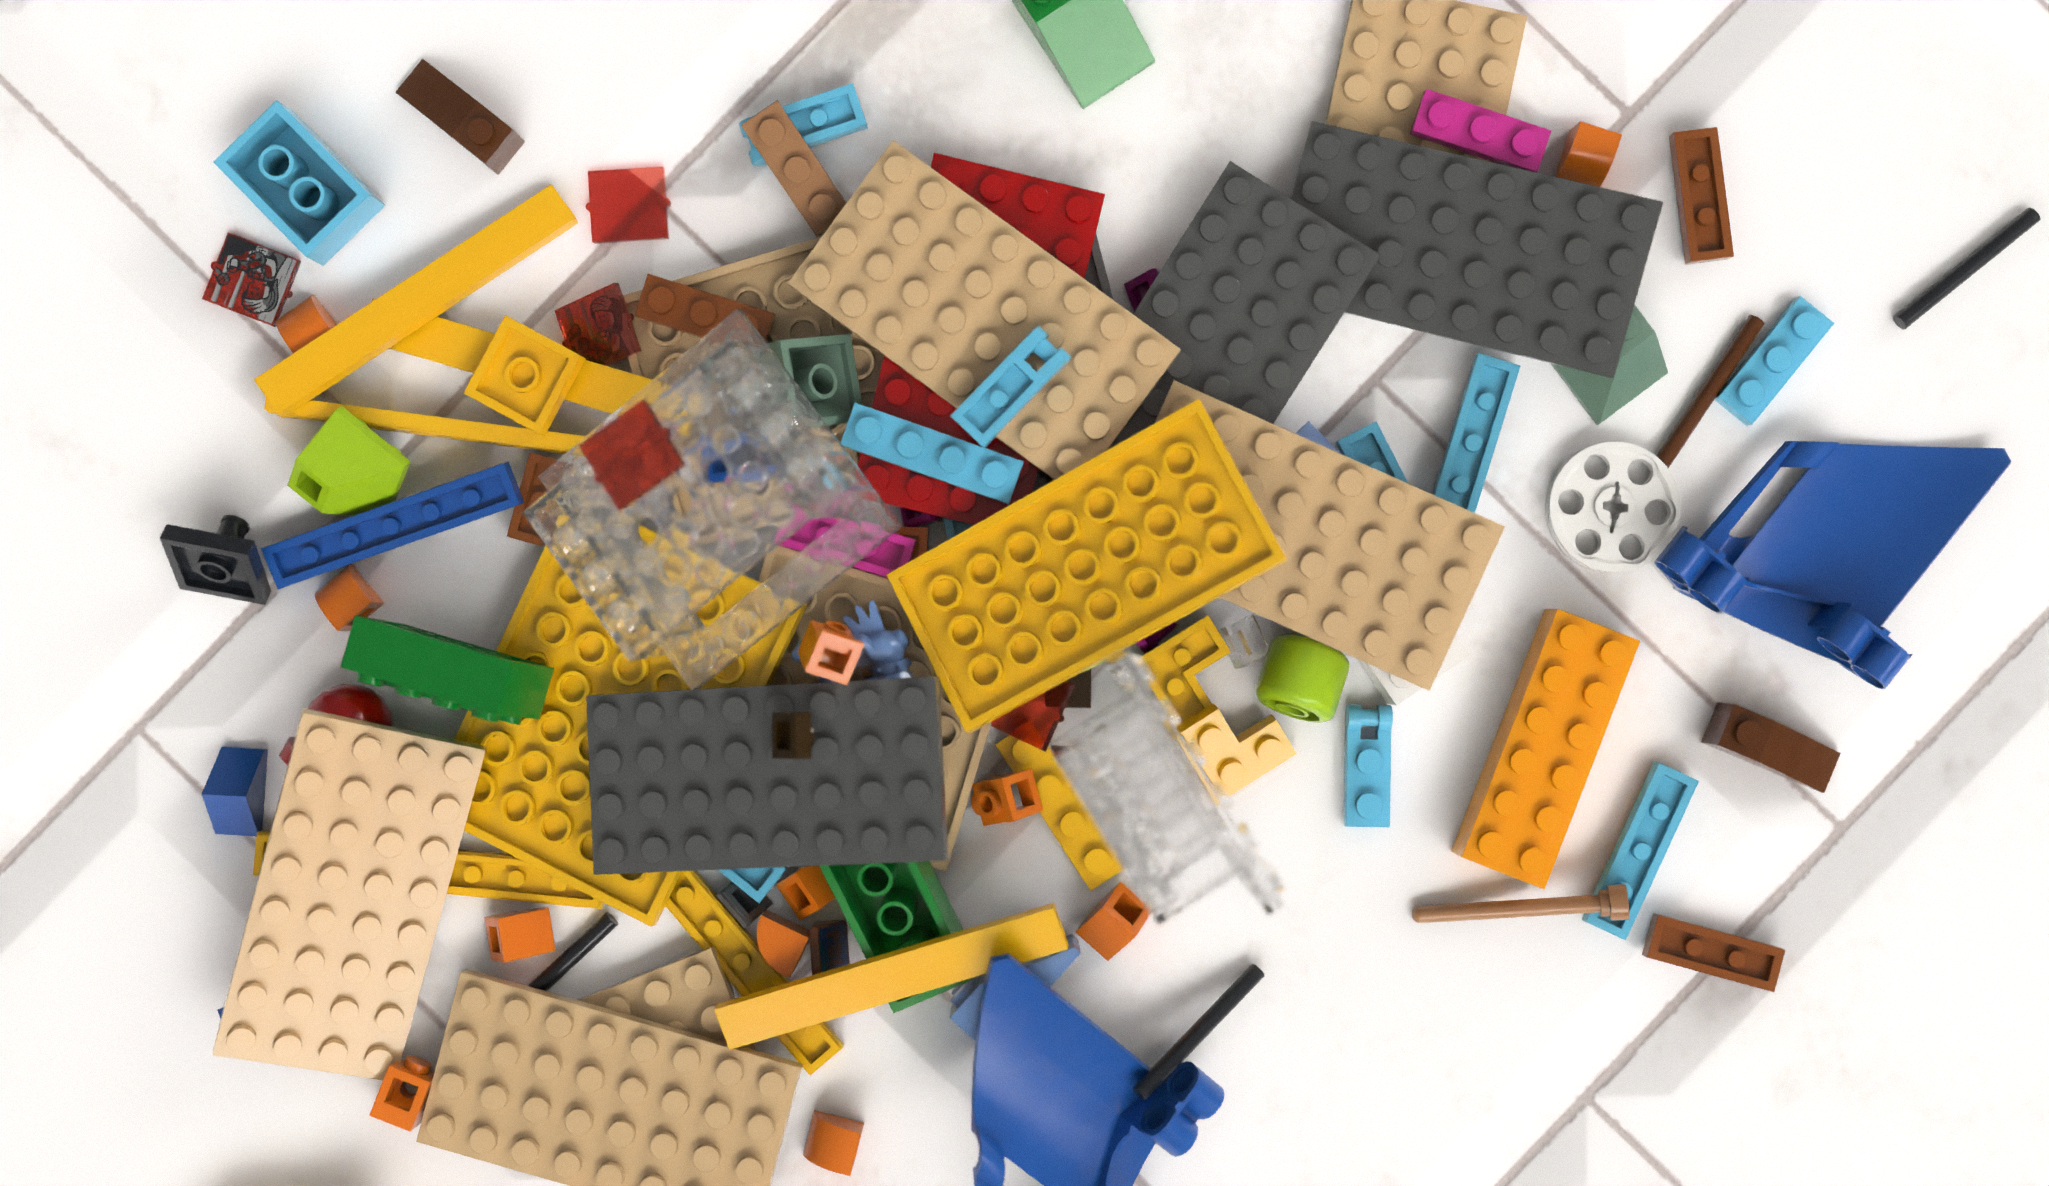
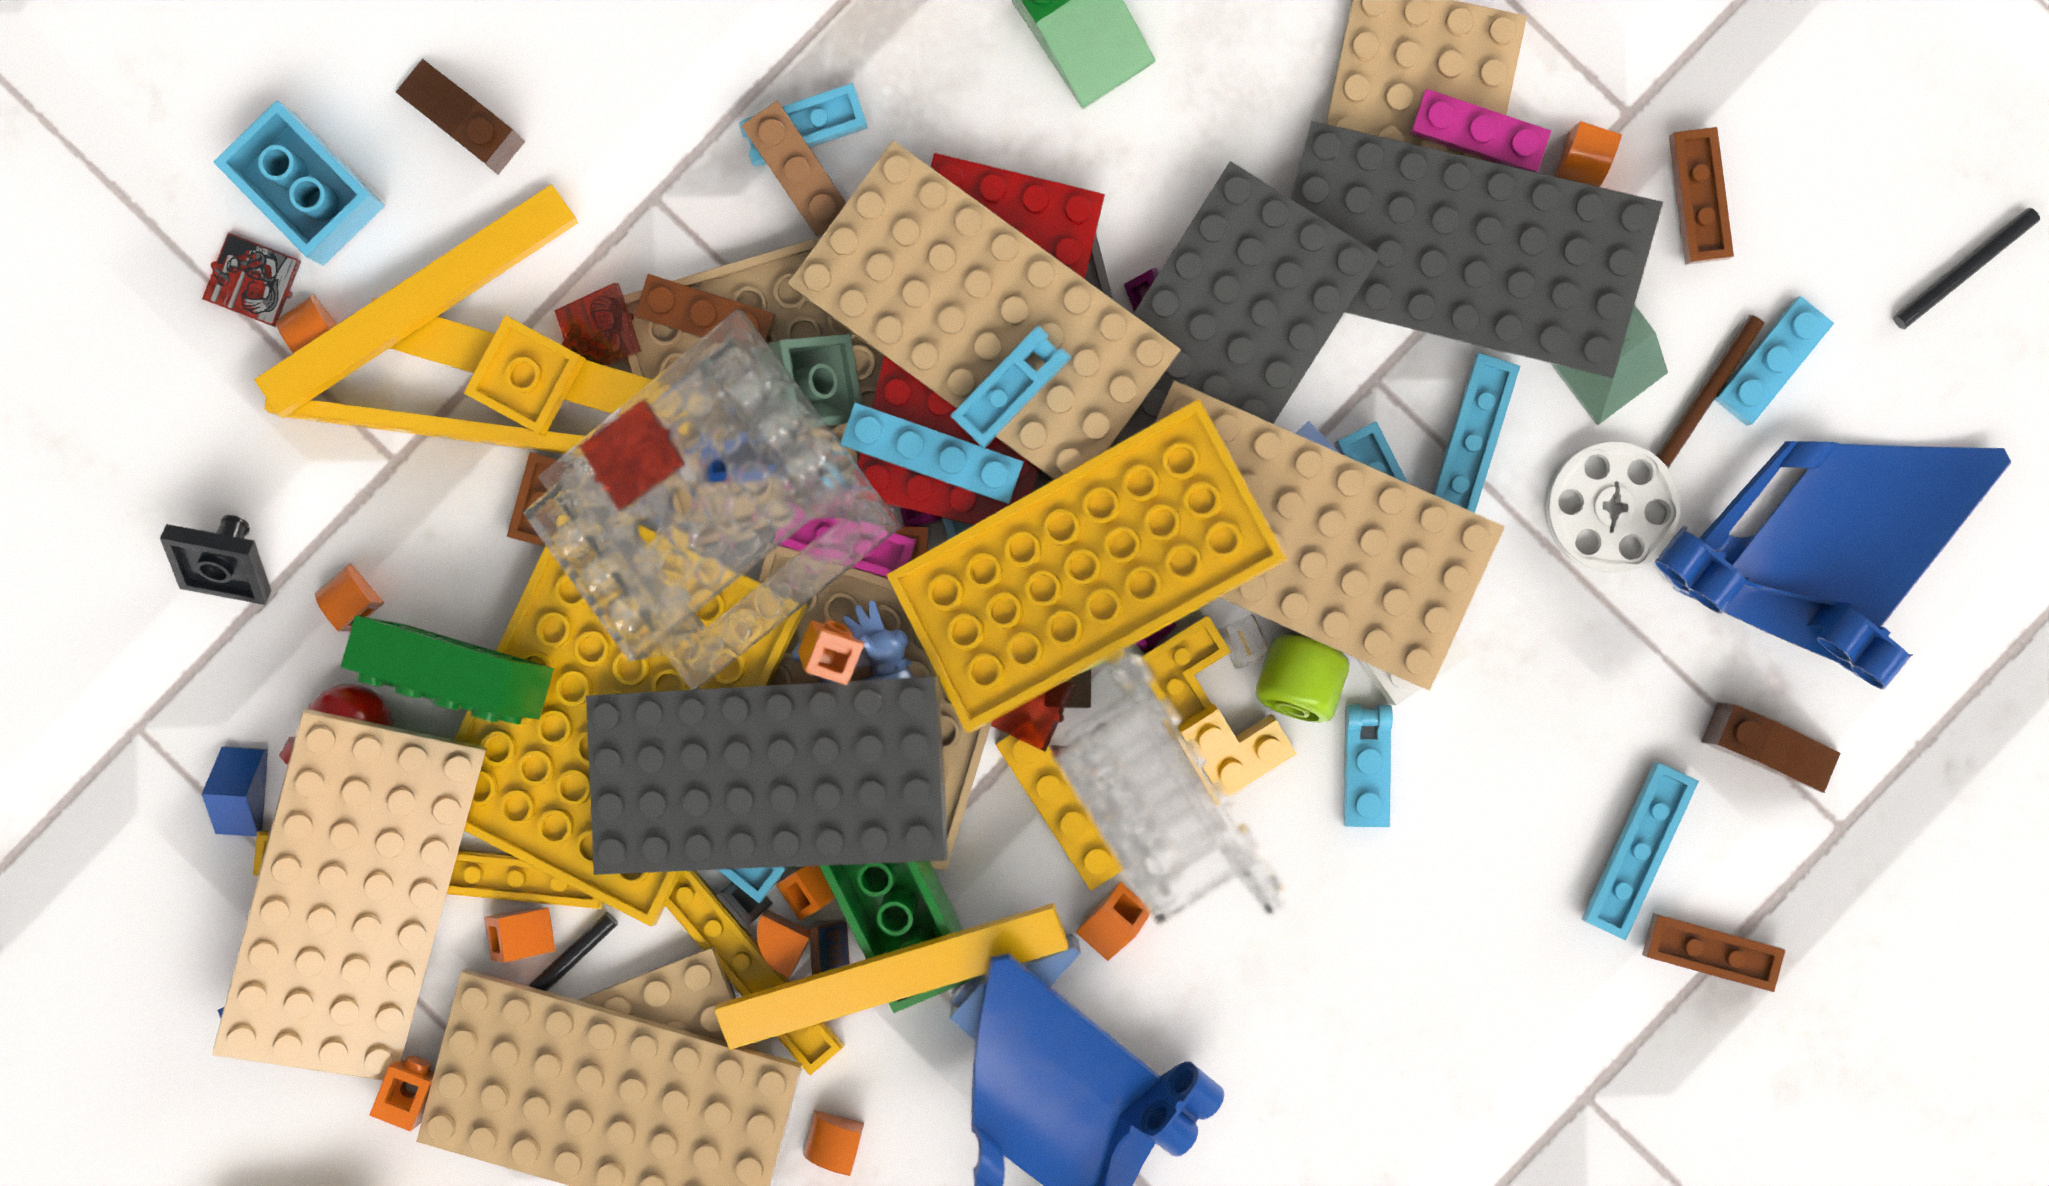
blue plate [261,461,524,589] -> none
lime slope [287,406,410,516] -> none
clear red piece [585,166,671,244] -> none
dark brown plate [772,712,814,759] -> none
orange brick [971,768,1043,826] -> none
black bar [1132,964,1265,1101] -> none
medium nougat piece [1412,884,1629,923] -> none
light orange brick [1451,609,1640,890] -> none

